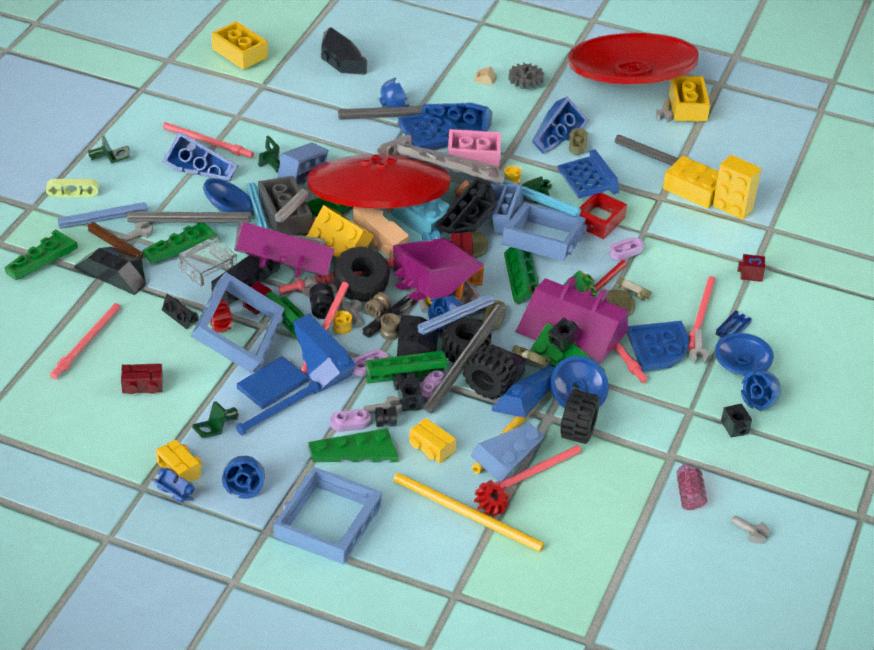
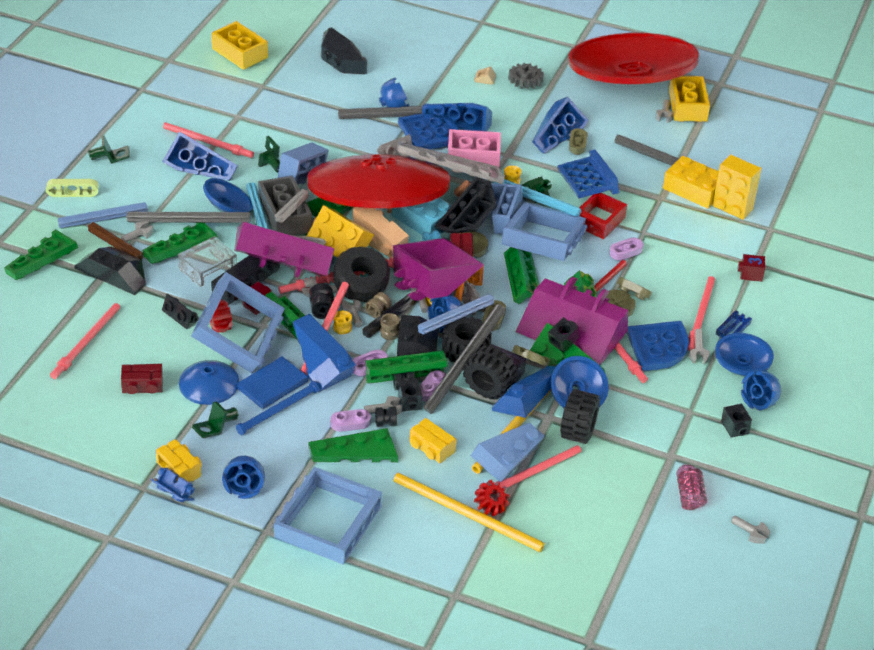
none -> blue dish [179,360,239,405]

